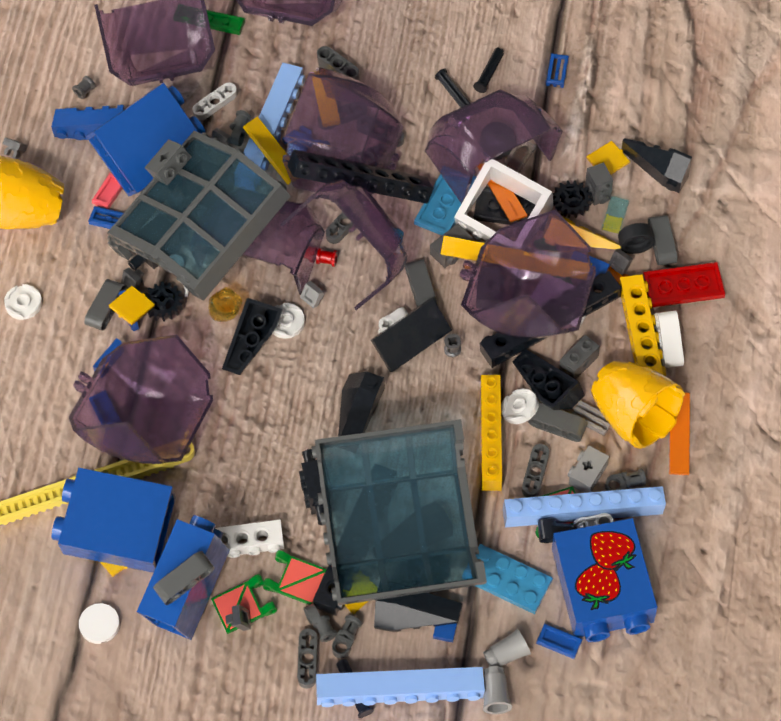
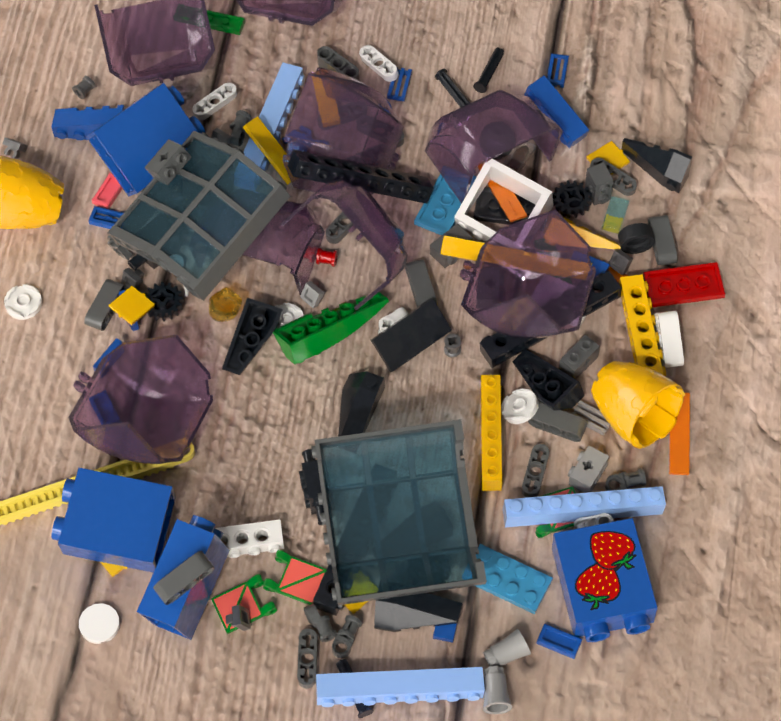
black piece [538,518,578,543] -> none
none -> green wedge [273,292,389,365]
none -> white beam [359,45,399,82]
none -> blue tile [387,67,412,102]
none -> blue wedge [521,75,589,149]
none -> dark grey beam [590,158,637,196]

